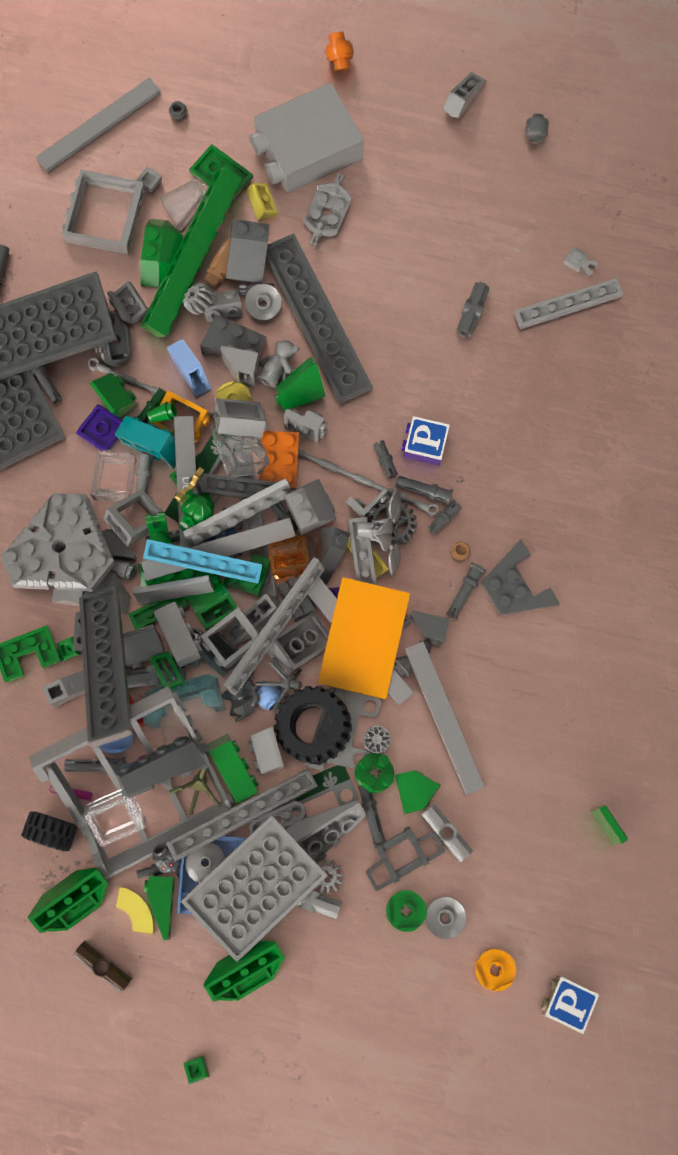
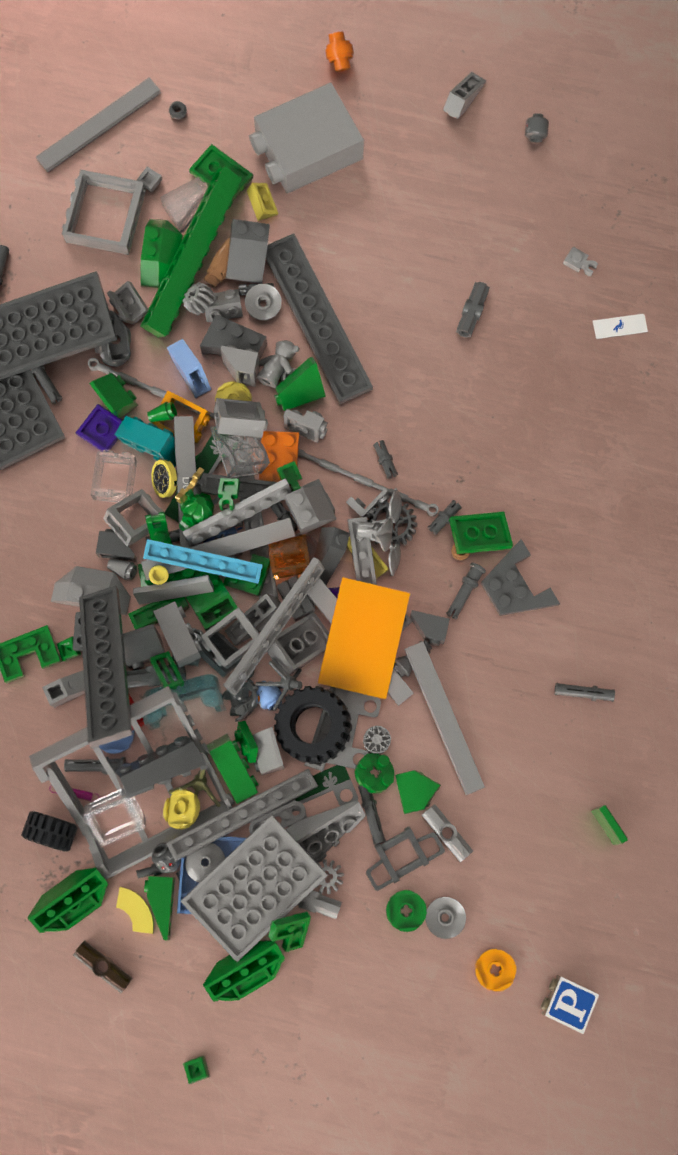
light grey plate [1,493,116,592] -> none
light grey pin [136,454,151,493] -> none
dark green pin [137,387,166,424] -> none
light grey plate [304,174,351,246] -> none
dark grey pin [395,475,453,505] -> none
piece [401,416,449,466] -> none
light grey plate [514,278,623,329] -> none
none -> light yellow tile [149,565,169,585]
none -> tile [151,460,177,498]
none -> light yellow tile [163,789,200,830]
none -> green plate [218,478,240,510]
none -> green plate [234,721,258,763]
none -> green plate [268,911,311,952]
none -> green plate [277,461,302,492]
none -> green plate [449,512,513,554]
none -> dark grey pin [554,683,615,702]
none -> white sticker [593,314,648,339]

